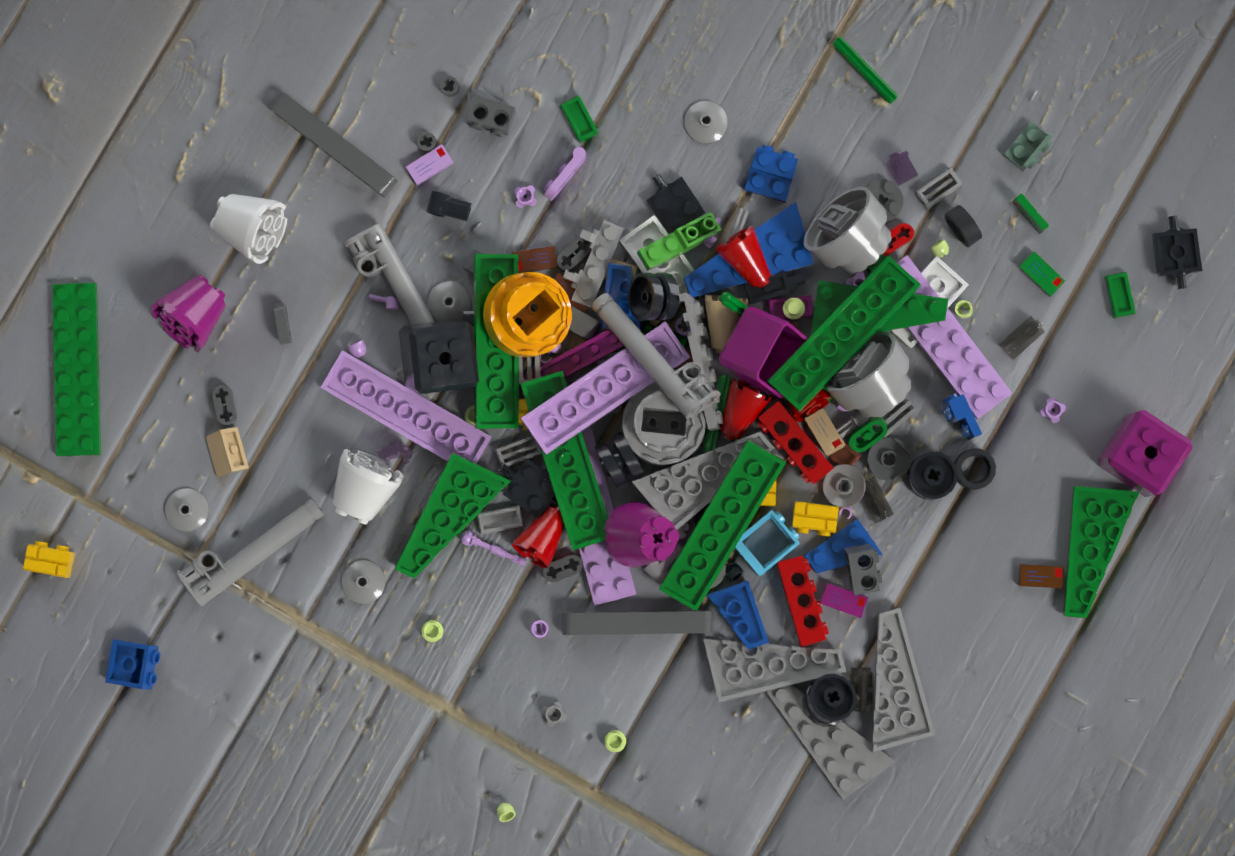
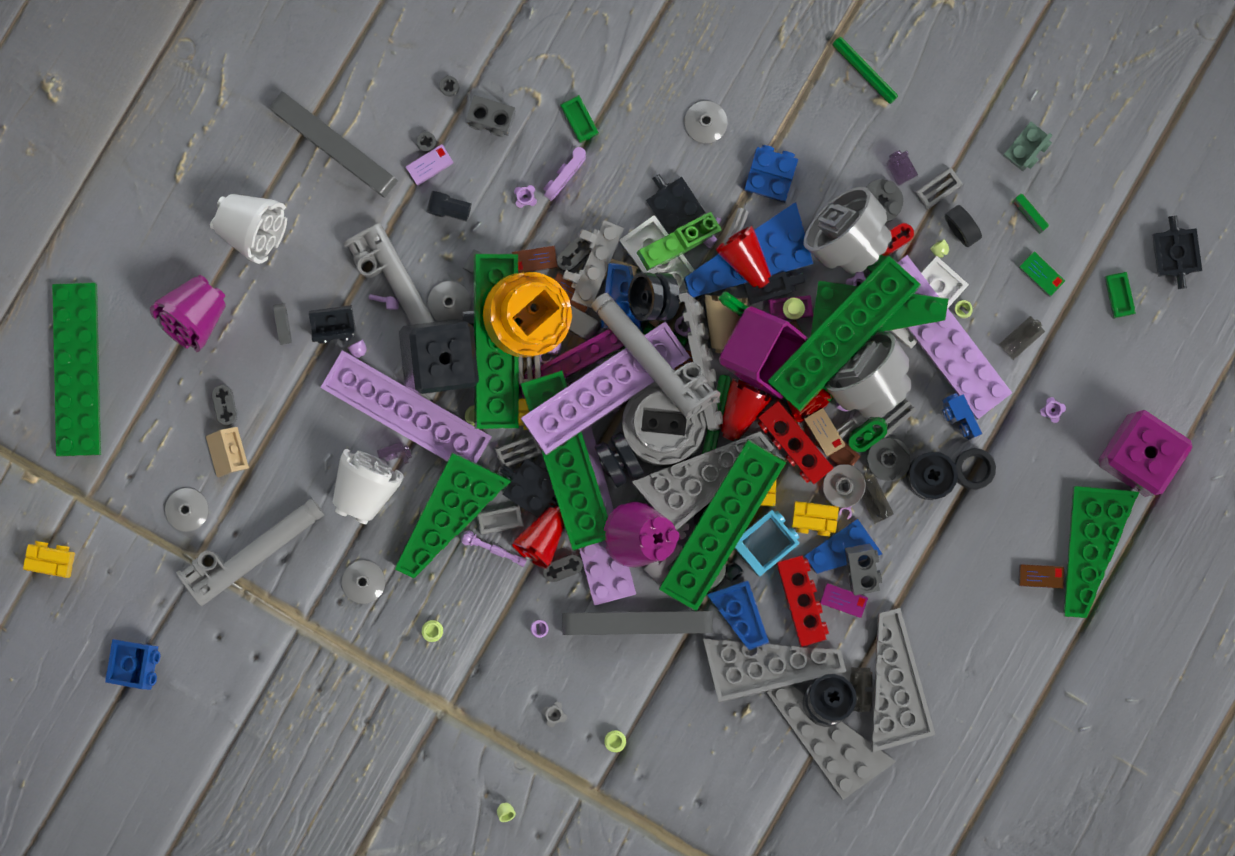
none -> black bracket [309,305,356,344]

